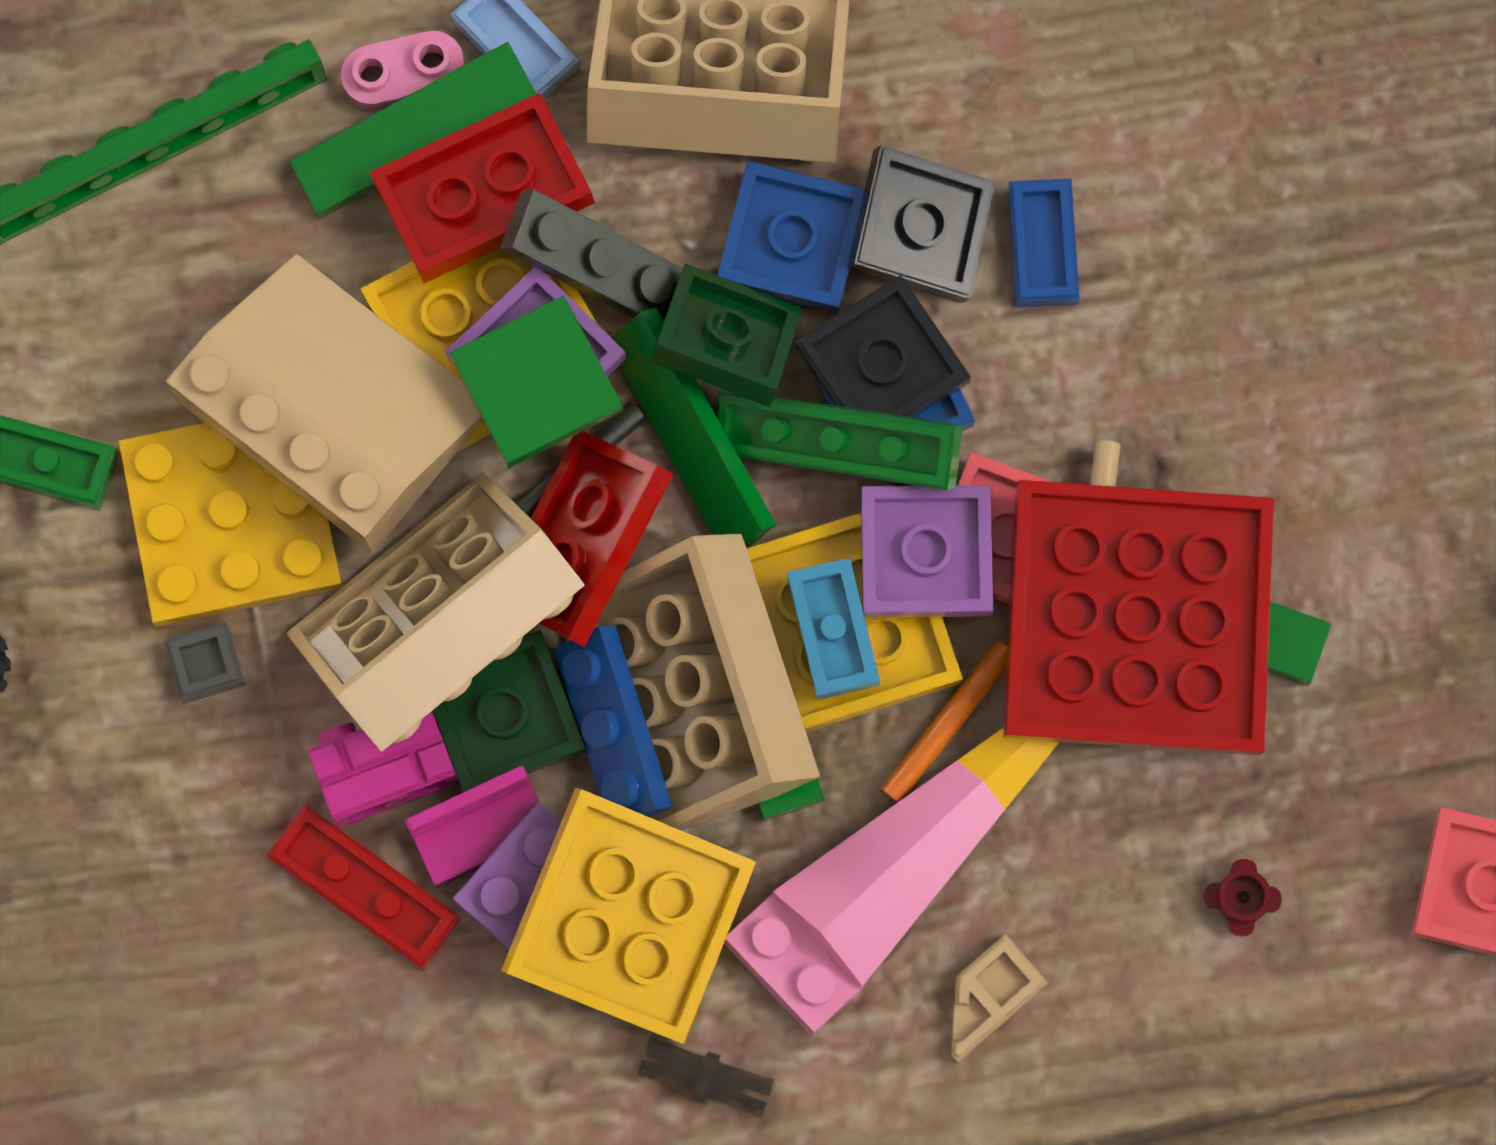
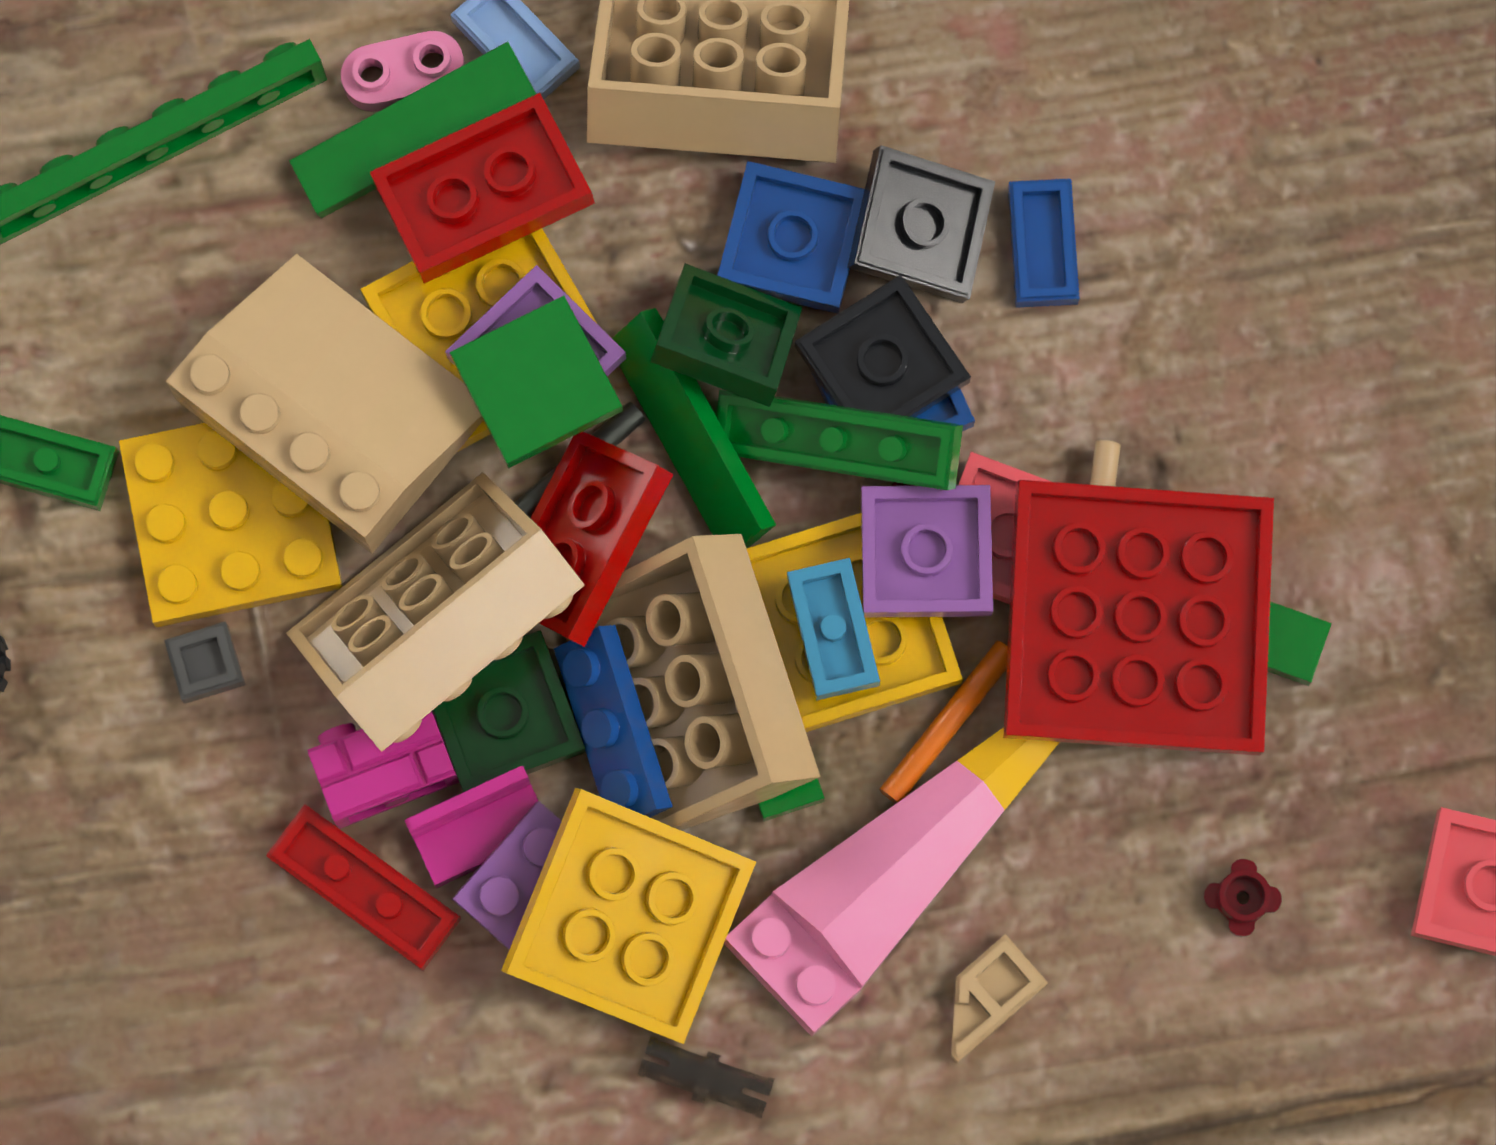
pearl dark grey plate [500,189,683,321] -> none

